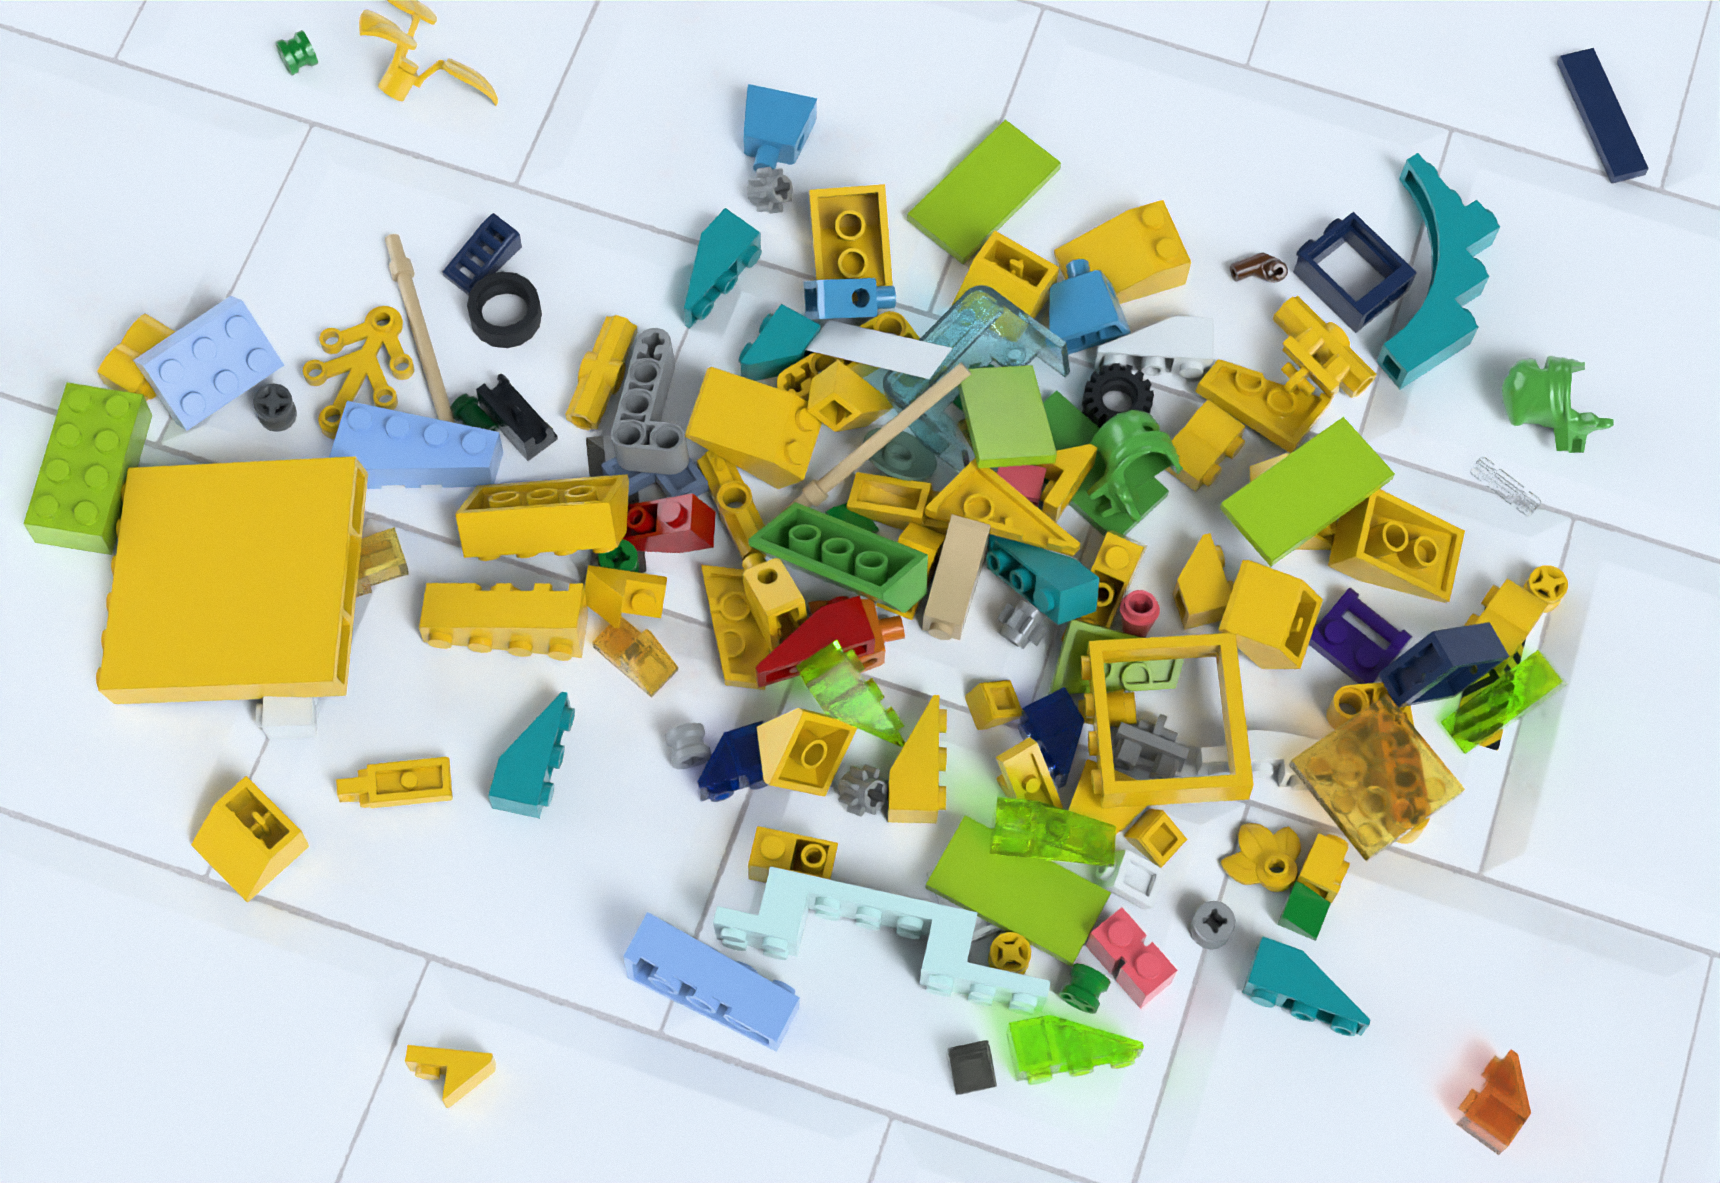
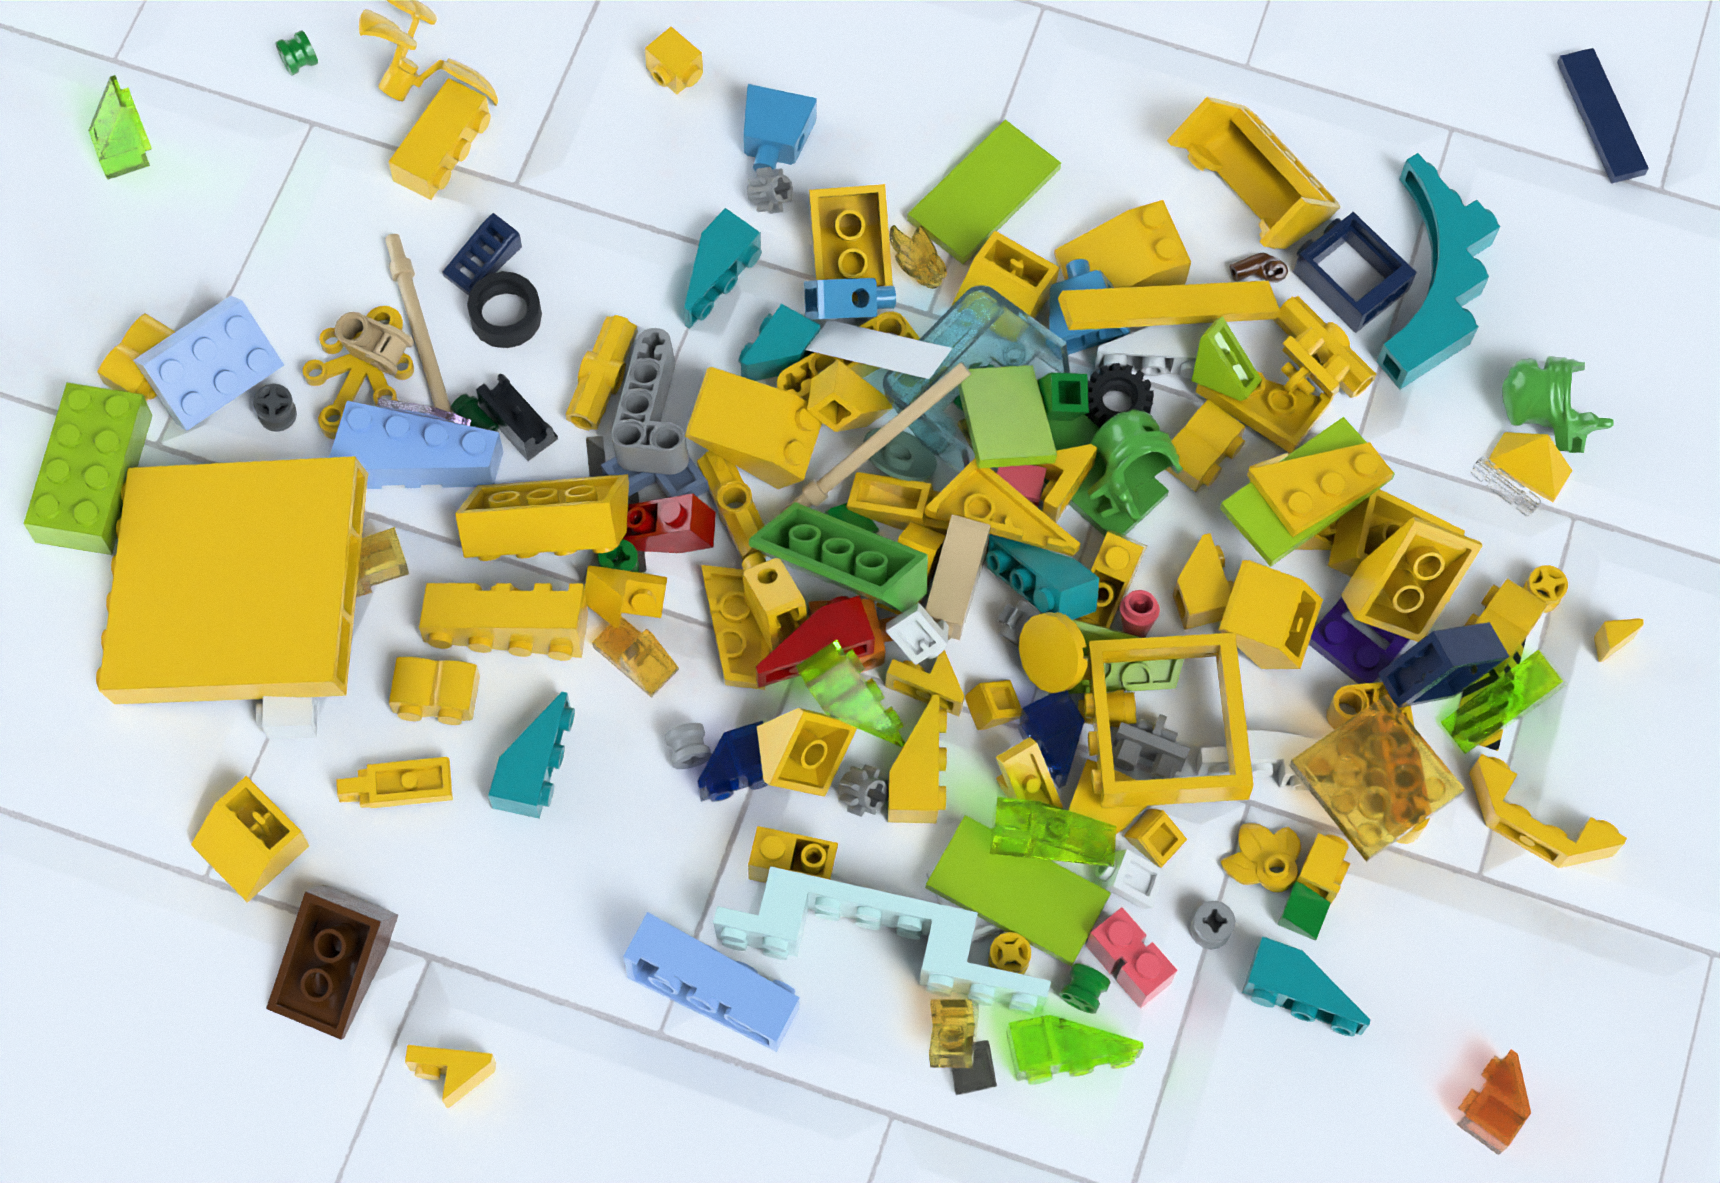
none -> clear neon green slope [88,75,152,180]
none -> reddish brown slope [266,885,399,1040]
none -> tan piece [335,312,414,375]
none -> clear purple piece [377,398,471,426]
none -> yellow brick [388,78,491,200]
none -> yellow brick [389,657,480,725]
none -> yellow brick [645,26,703,95]
none -> yellow slope [885,650,964,717]
none -> white bracket [886,602,949,665]
none -> clear yellow plate [889,225,947,289]
none -> clear yellow slope [929,999,980,1068]
none -> yellow tile [1019,612,1088,693]
none -> green brick [1037,372,1089,421]
none -> yellow tile [1058,281,1281,330]
none -> yellow windscreen [1167,96,1341,249]
none -> lime slope [1191,316,1262,401]
none -> yellow wing [1247,442,1393,537]
none -> yellow slope [1341,517,1483,642]
none -> yellow slope [1469,754,1627,868]
none -> yellow slope [1485,432,1573,503]
none -> yellow slope [1594,618,1644,662]

